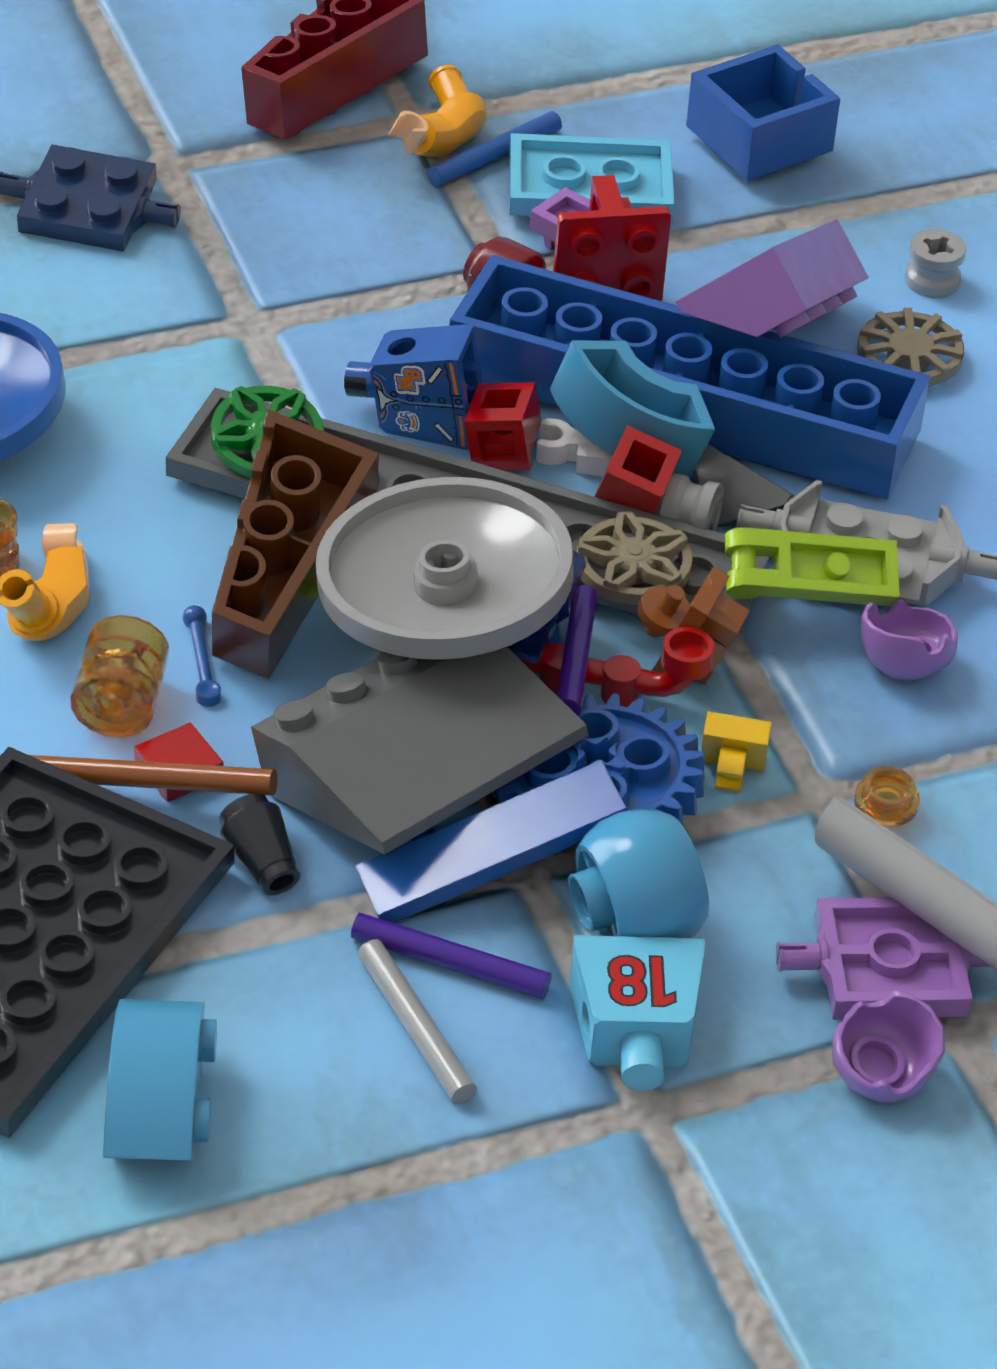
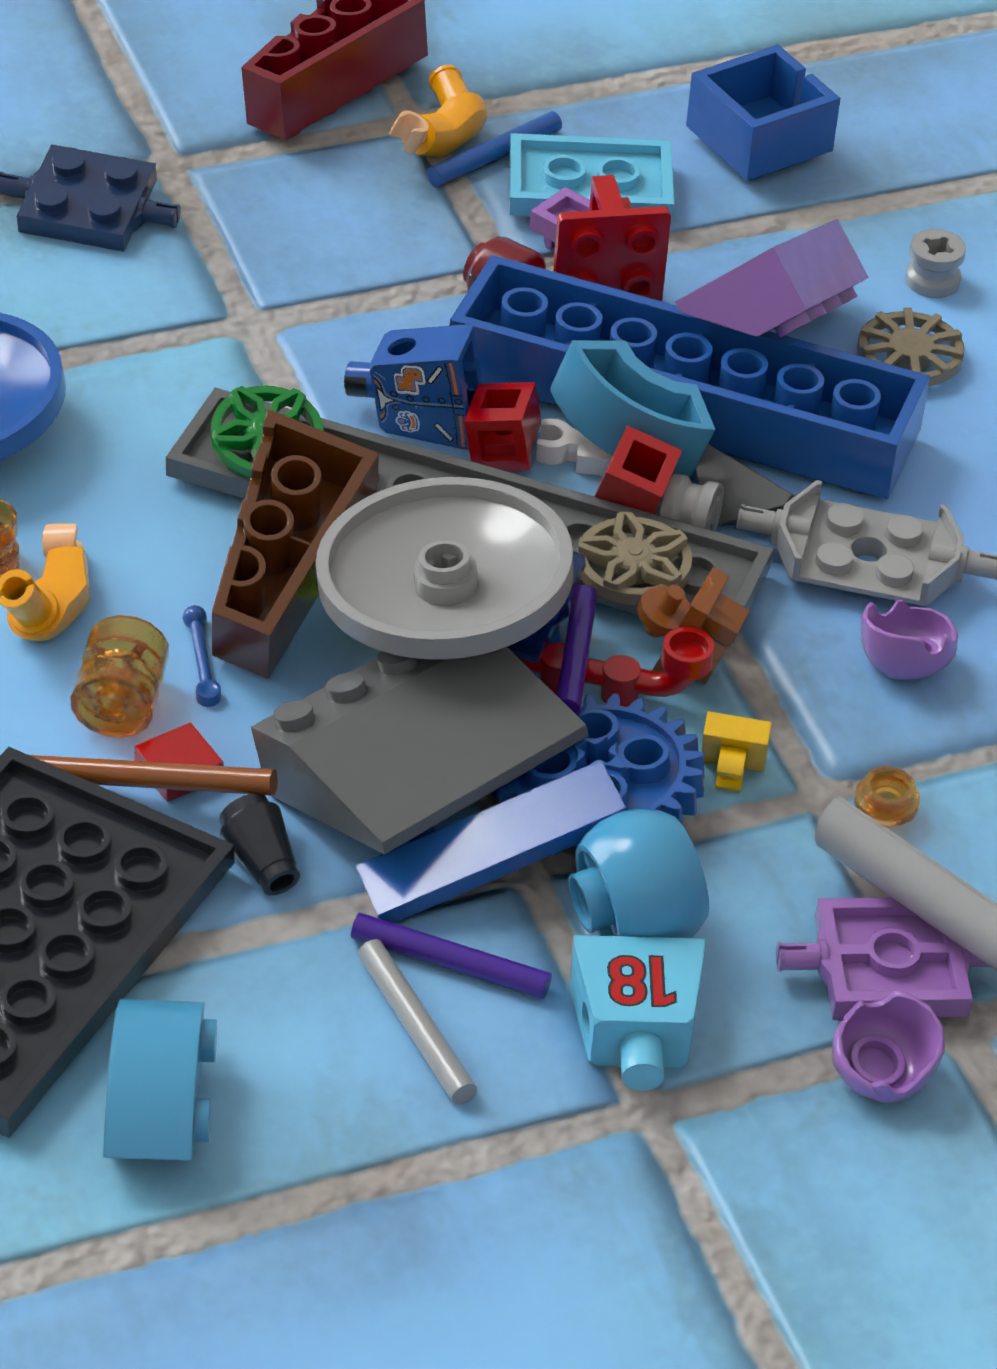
lime plate [725,528,900,607] -> none

